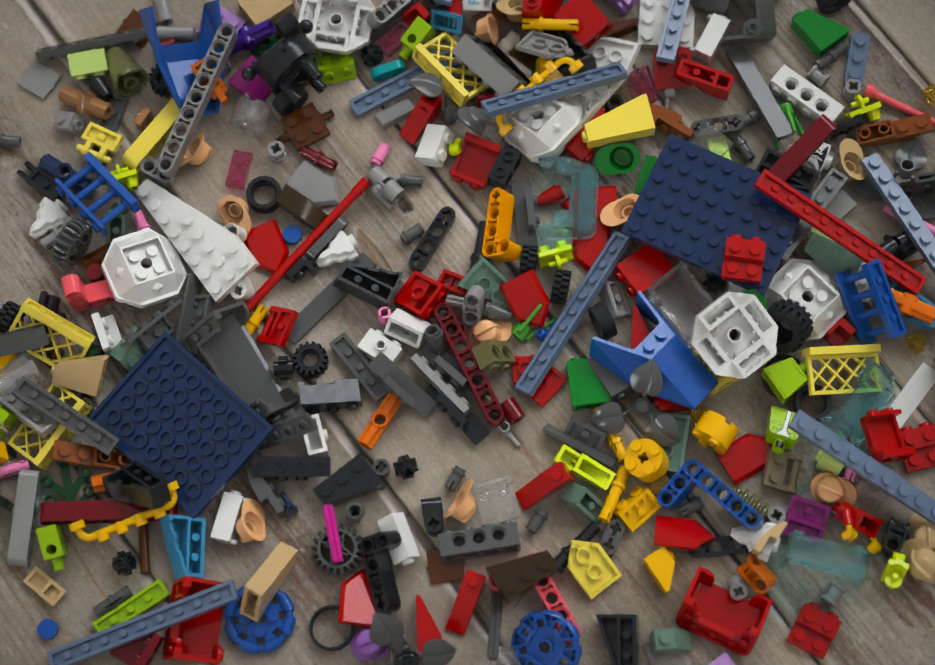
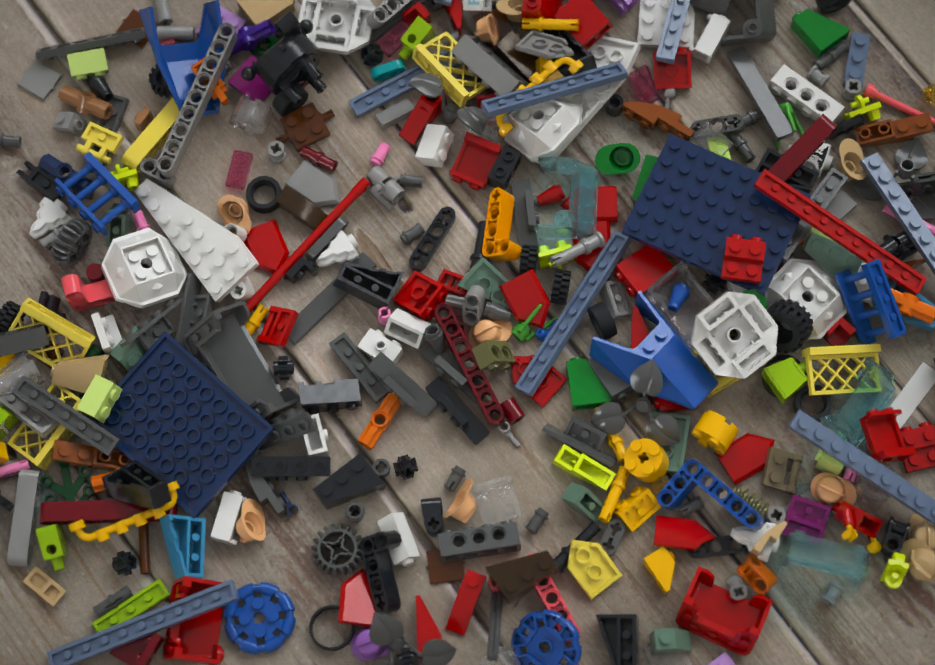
blue tile [37,619,59,640] -> none
reddish brown slope [81,241,112,268] -> none
olive cone [106,47,149,97] -> none
light nougat piece [179,133,213,167] -> none
tan slope [240,542,298,622] -> none
blue tile [283,225,302,245] -> none
black tyre [293,341,329,379] -> none
lime bracket [317,53,357,85] -> none
dark pink axle [322,504,343,563] -> none
light grey plate [410,353,470,417] -> none
dark azure slope [430,9,463,35] -> none
neon yellow arm [448,138,463,156] -> none
red slope [515,461,575,511] -> none
red slope [565,108,605,167] -> none
light yellow slope [581,93,656,149] -> none
light nougat piece [600,193,639,227] -> none
reddish brown slope [603,18,639,39] -> none
red slope [676,58,735,101] -> none
clear yellow tile [689,405,709,424] -> none
lime torso [765,405,800,454] -> none
red plate [786,602,842,660] -> none
clear yellow tile [906,333,928,353] -> none
none -> yellowish green brick [76,375,123,423]
none -> light grey pin [549,231,605,268]
none -> blue cone [668,282,690,312]

